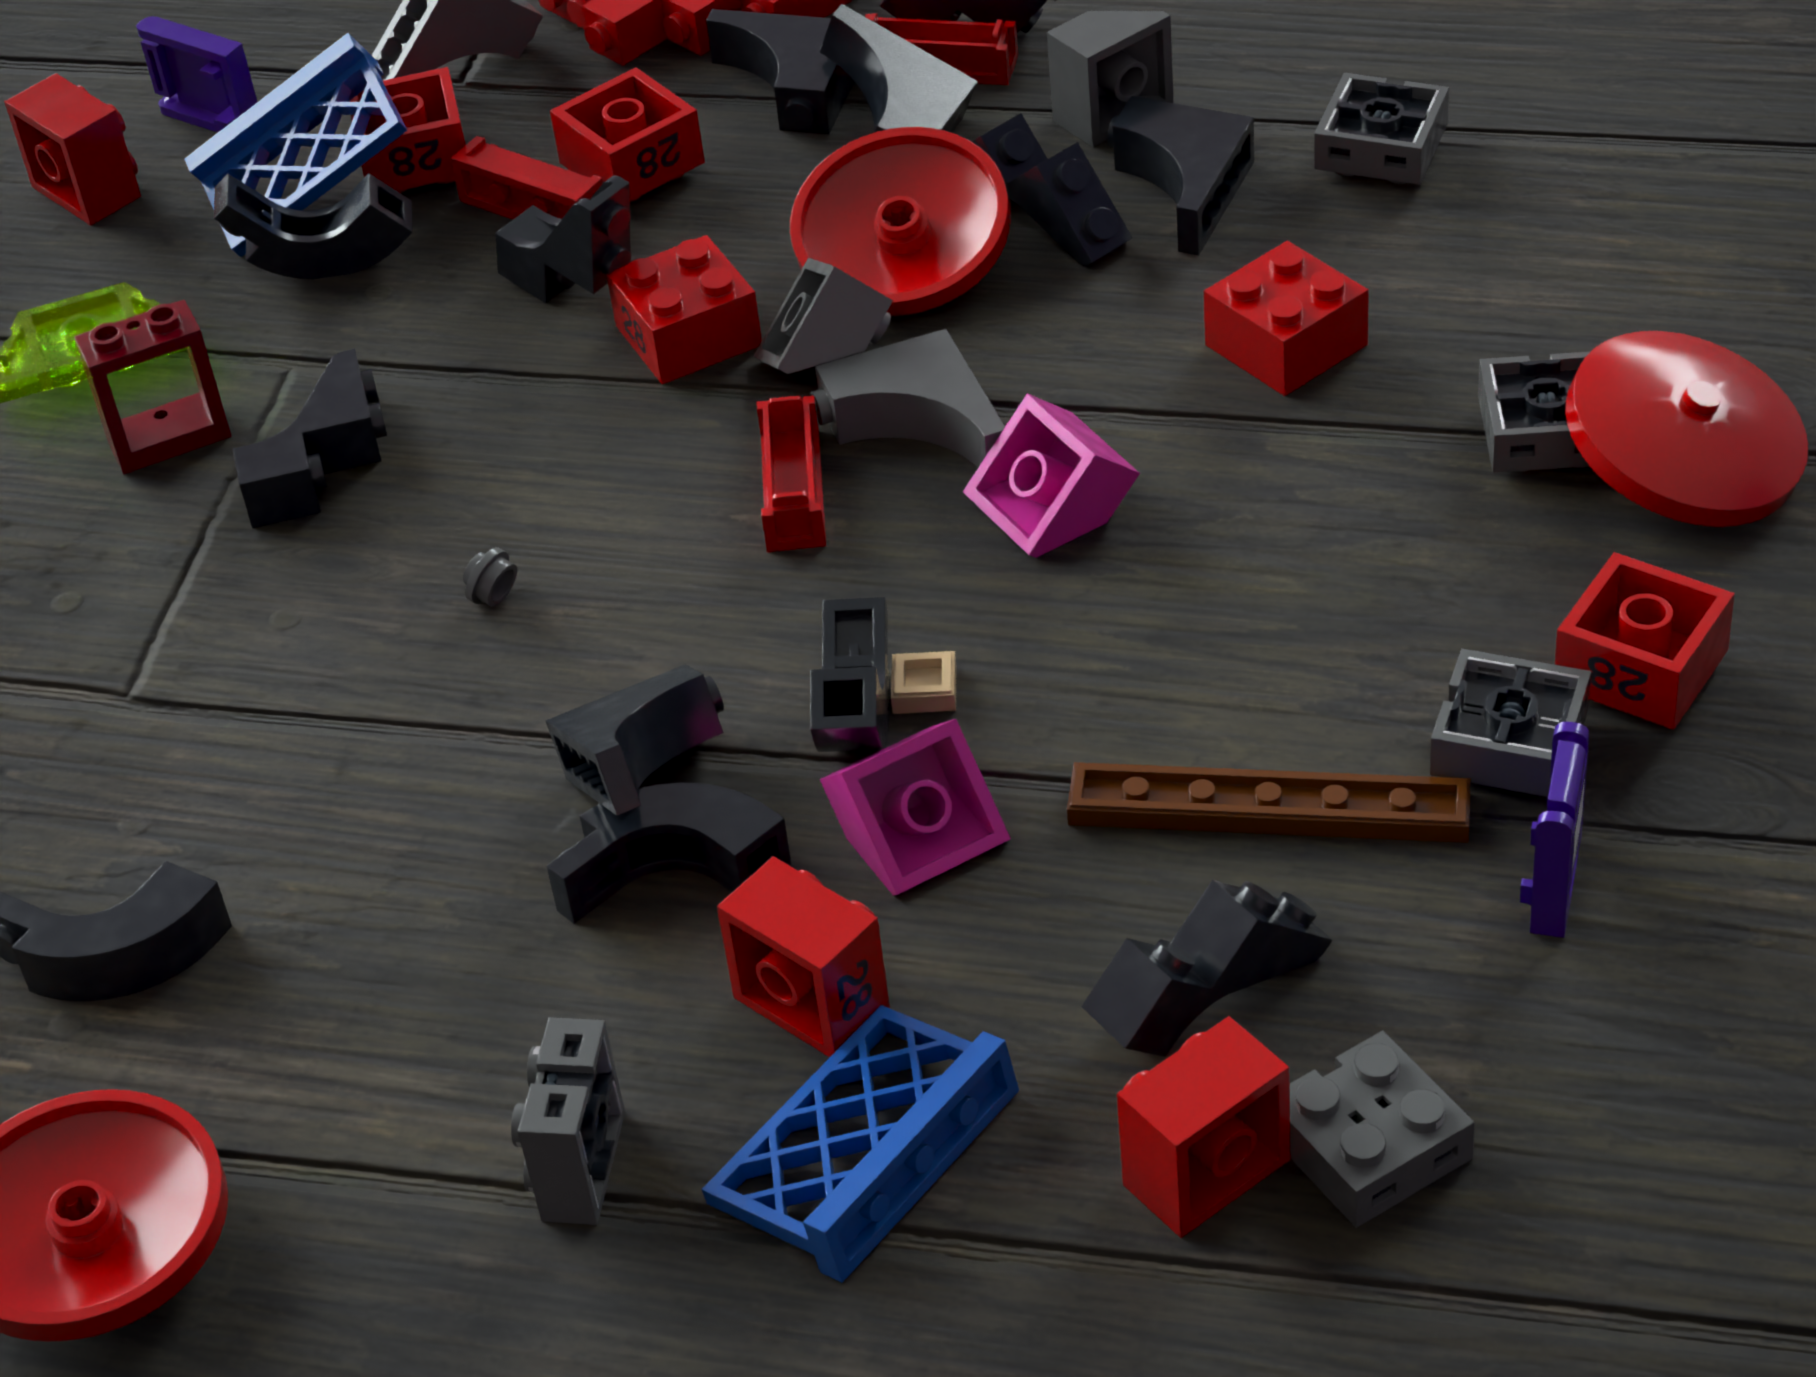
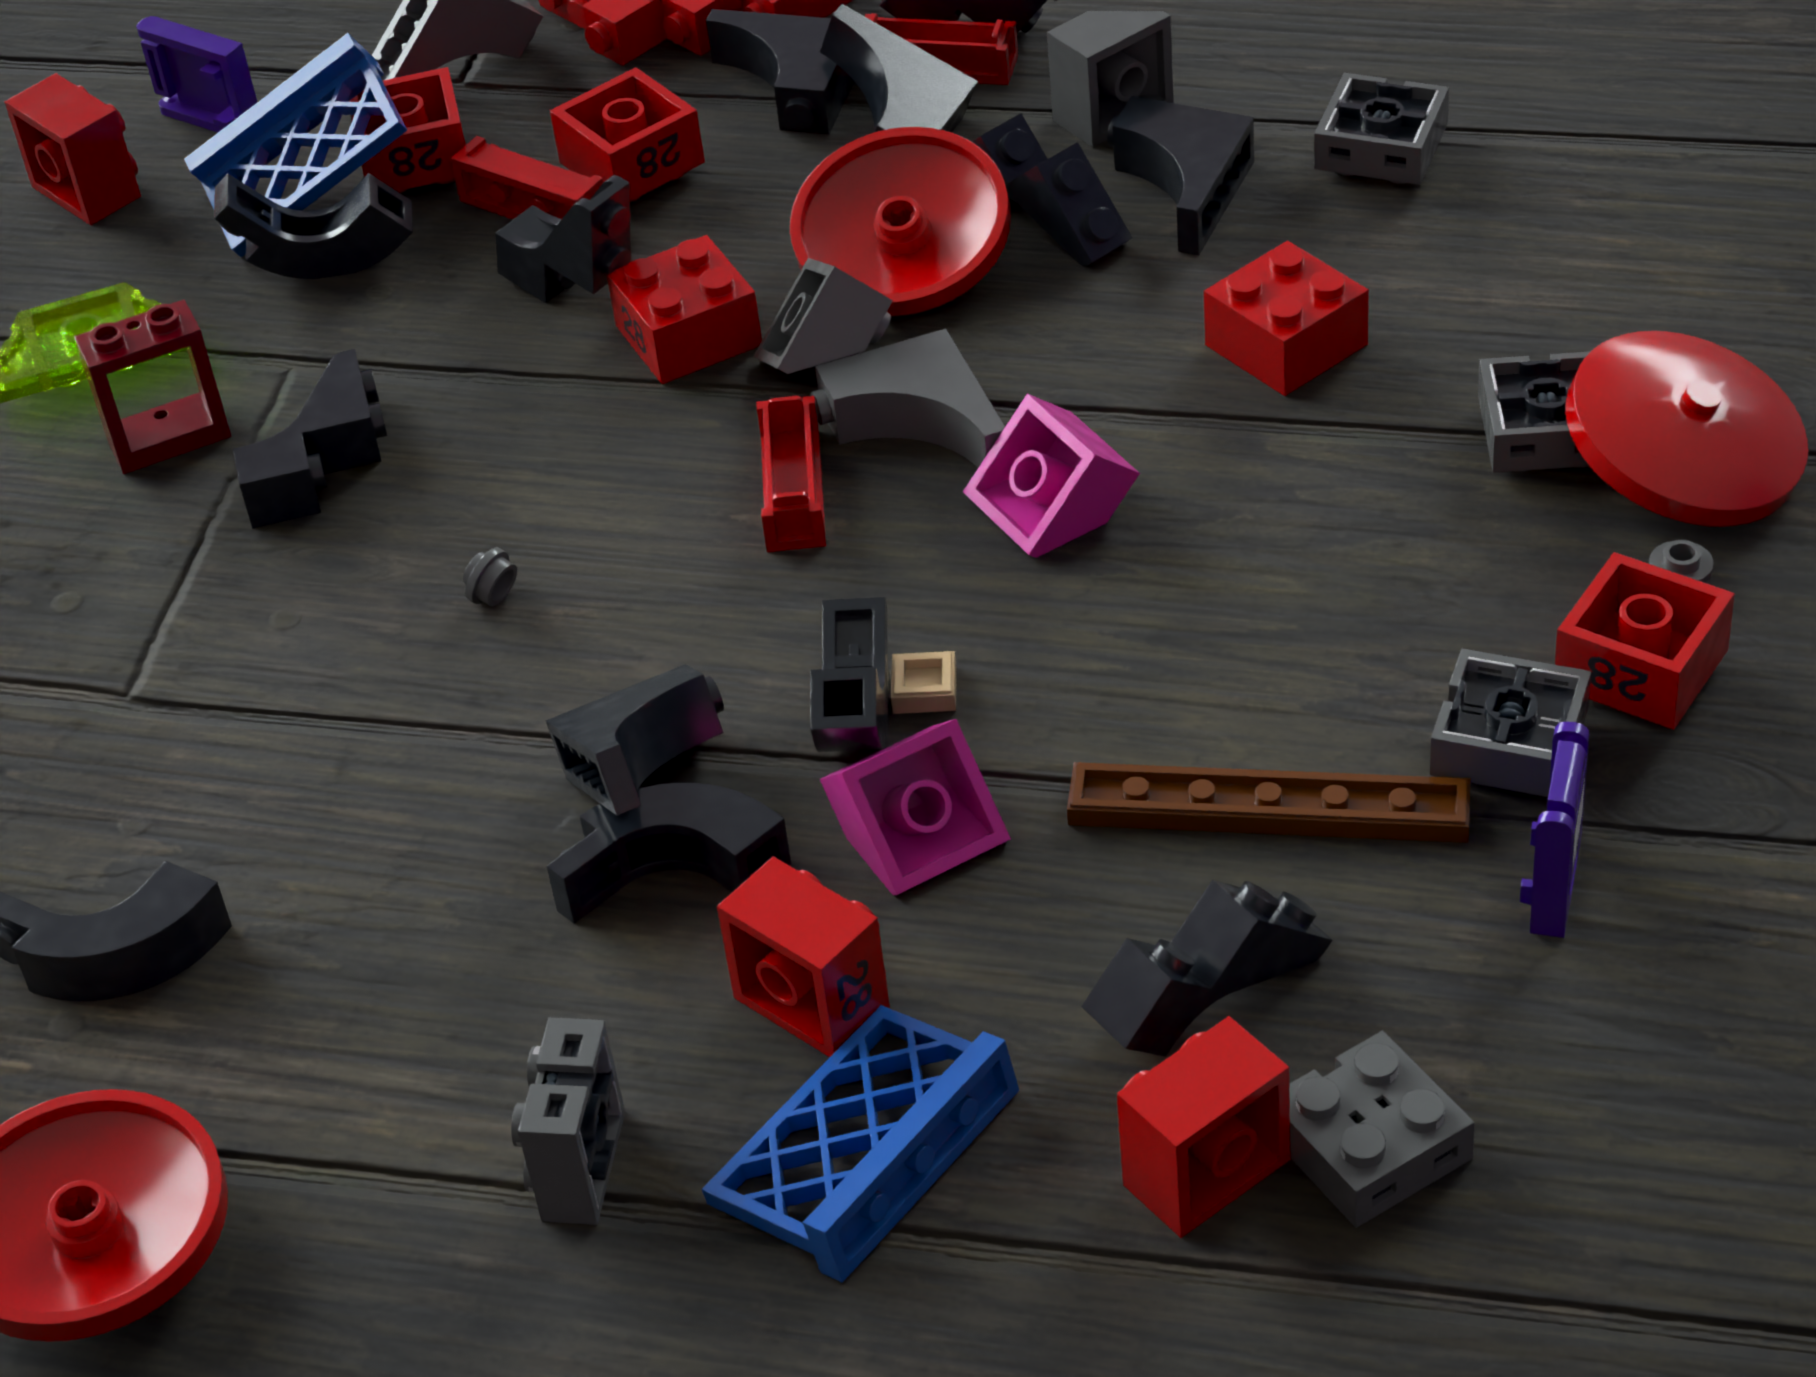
none -> dark grey plate [1649,540,1714,583]

